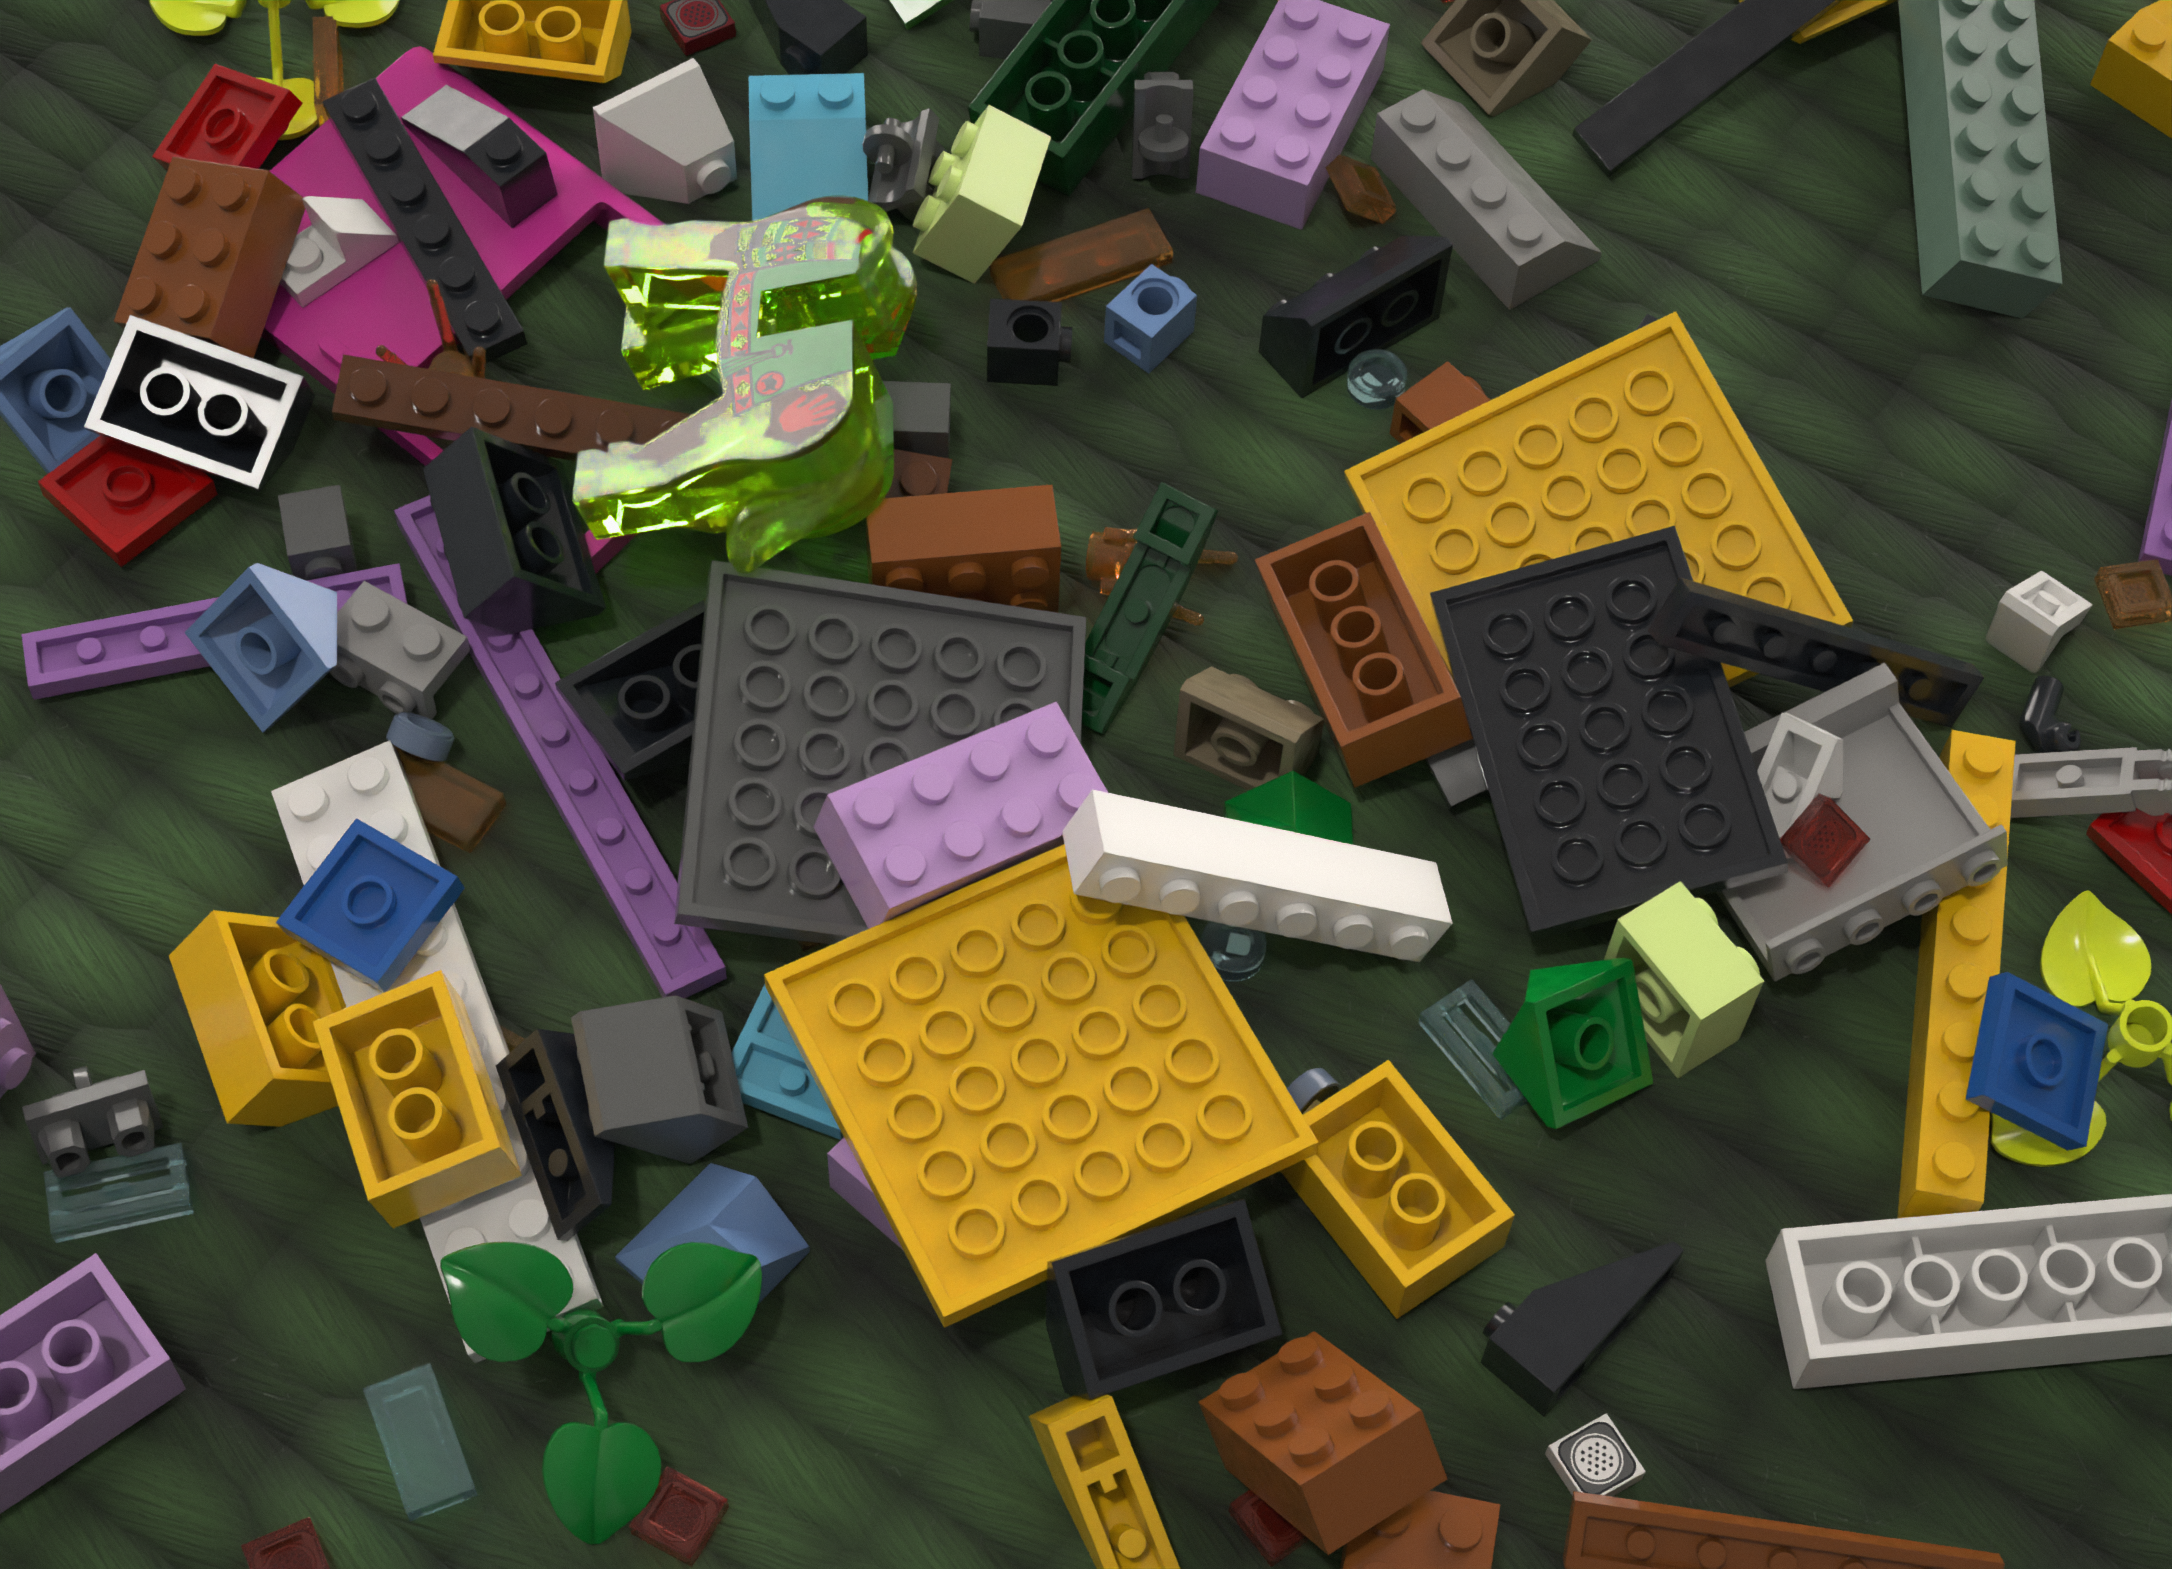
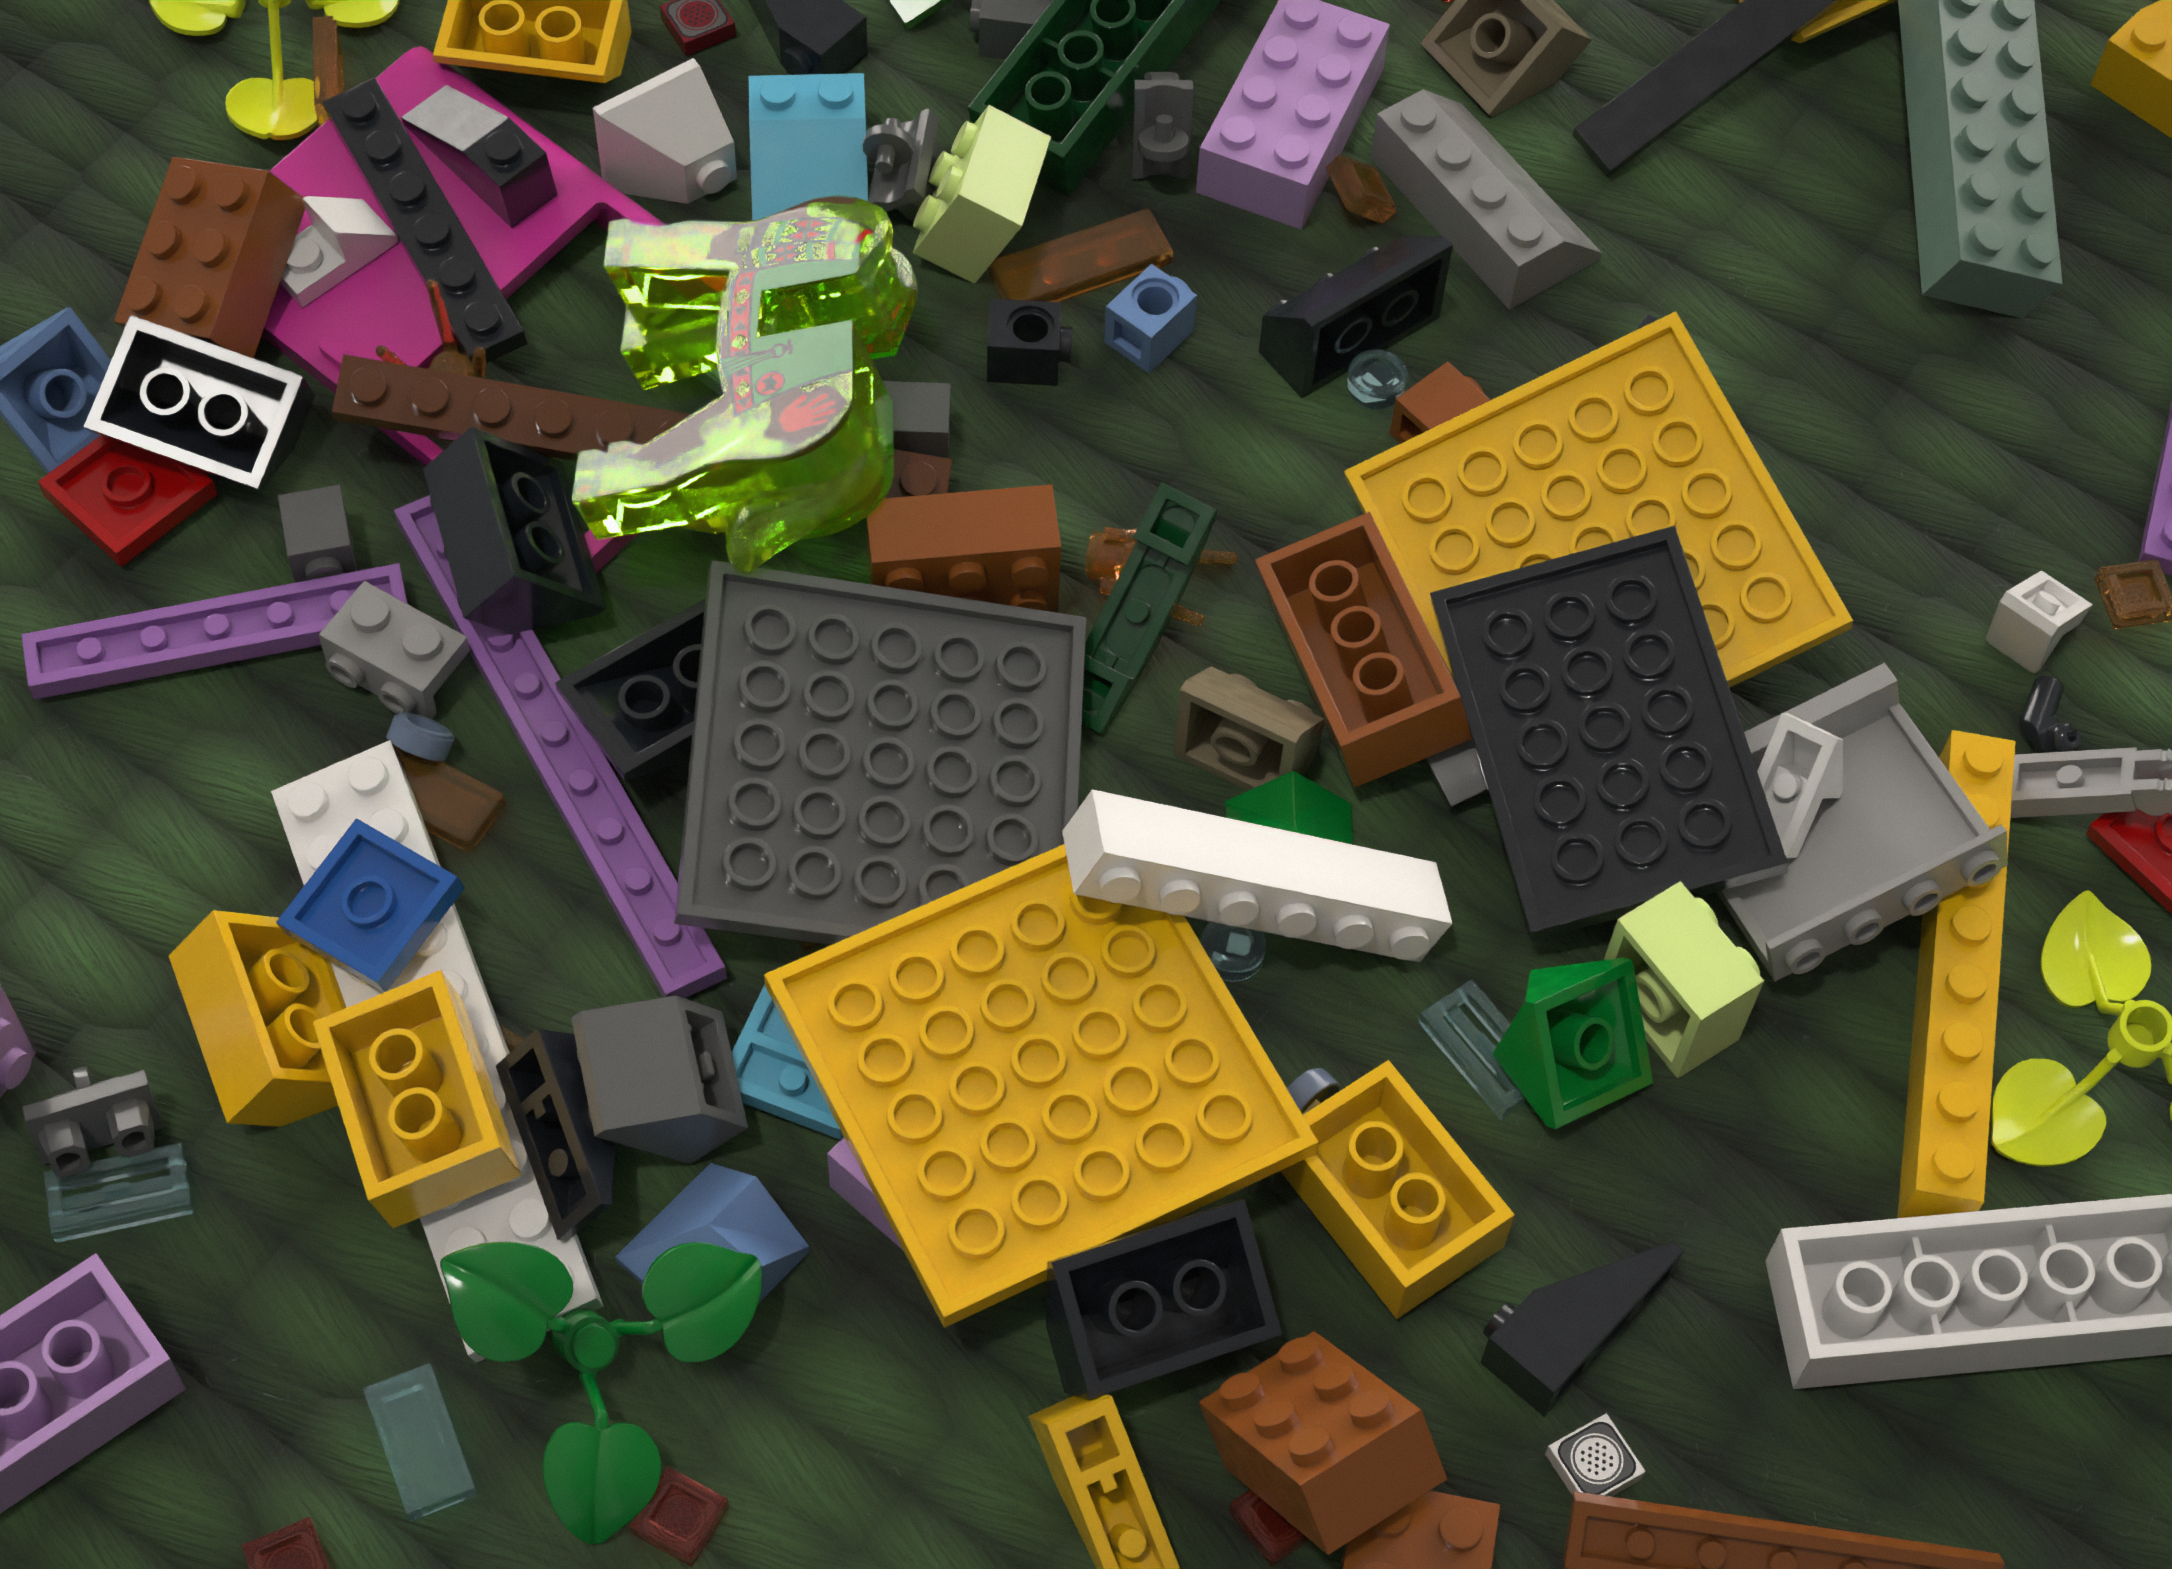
red plate [152,64,303,170] -> none
medium blue slope [184,563,337,732] -> none
lavender brick [814,702,1108,929] -> none
black plate [1648,577,1984,728] -> none
clear red tile [1780,793,1870,888] -> none
blue plate [1966,972,2108,1151] -> none

